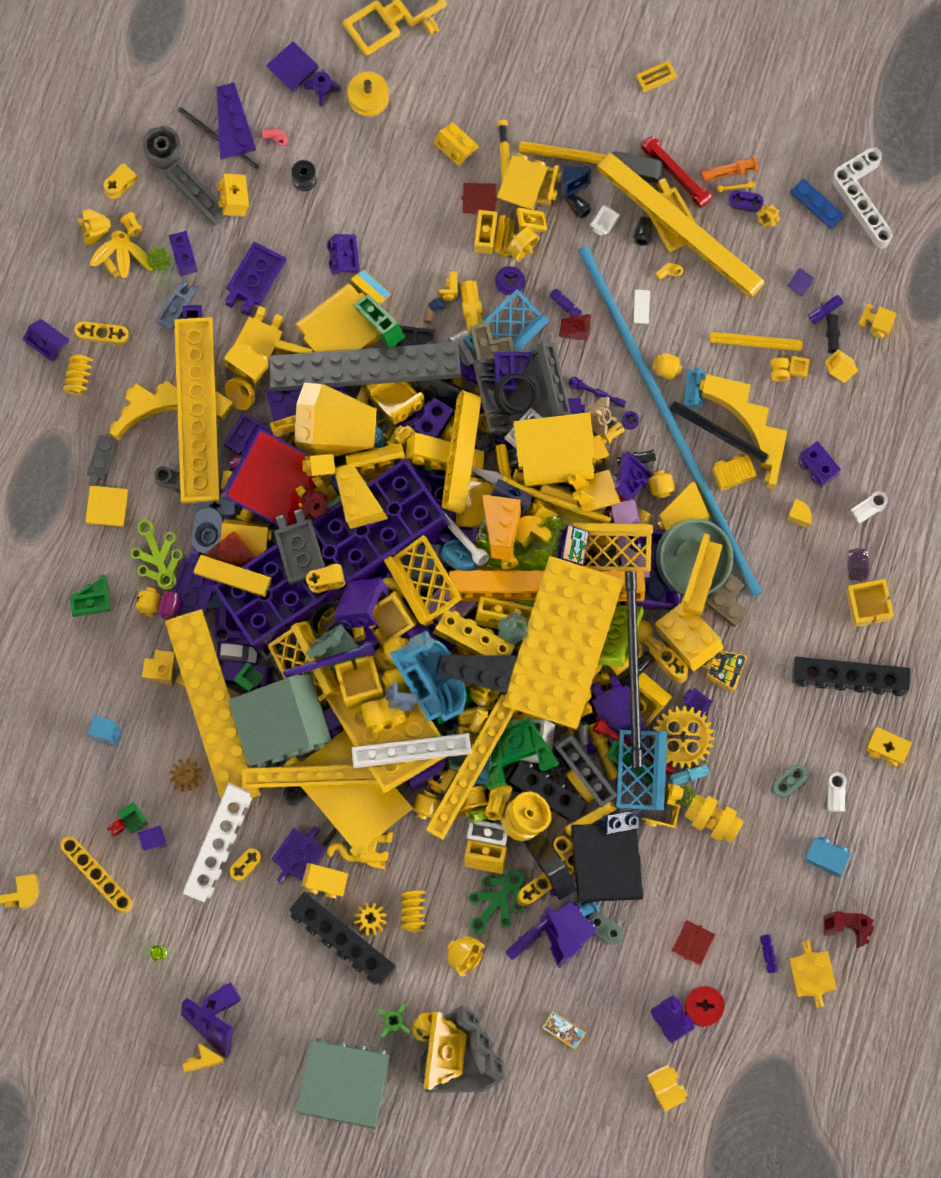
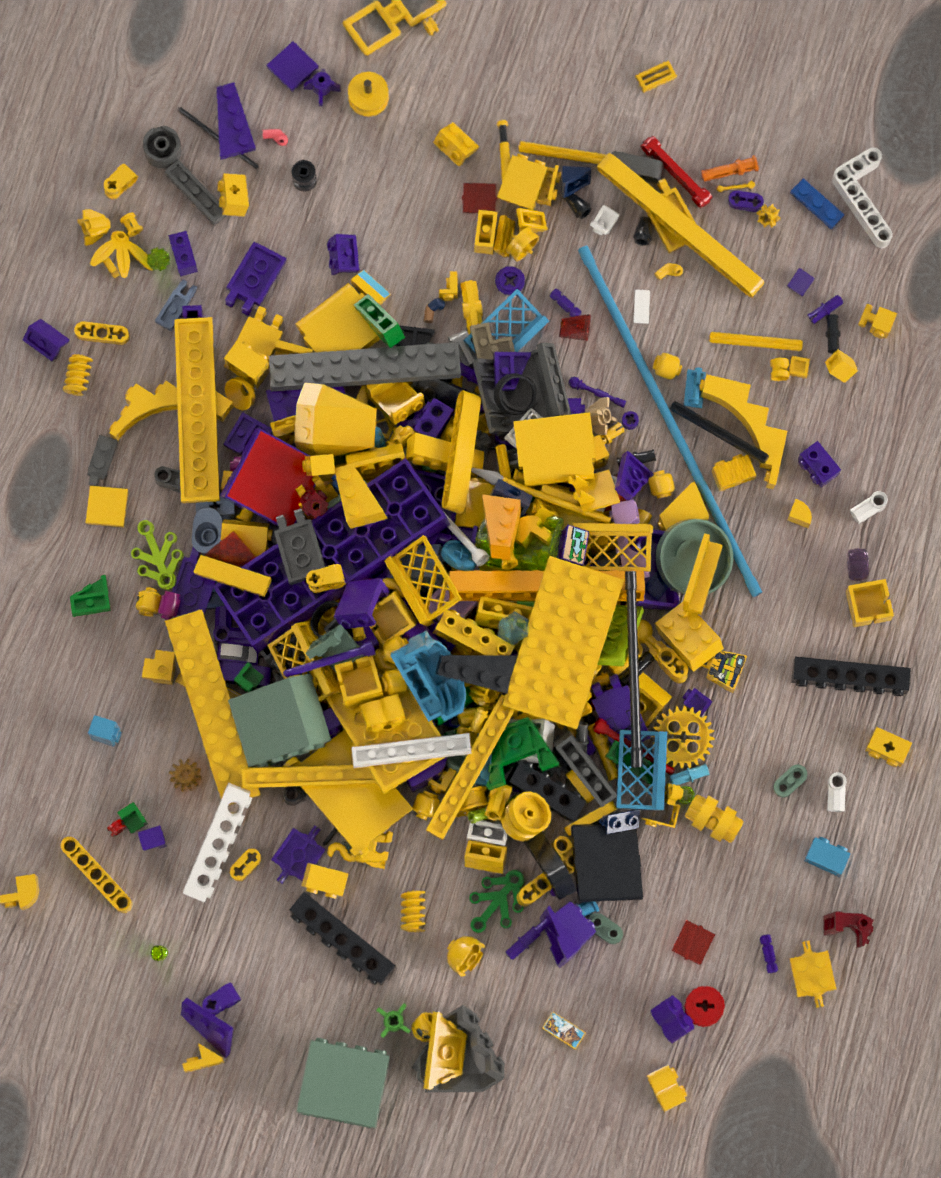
yellow gear [354,903,387,936] -> none
sand blue bracket [385,682,417,711] -> none
dark tan plate [706,573,748,627] -> none

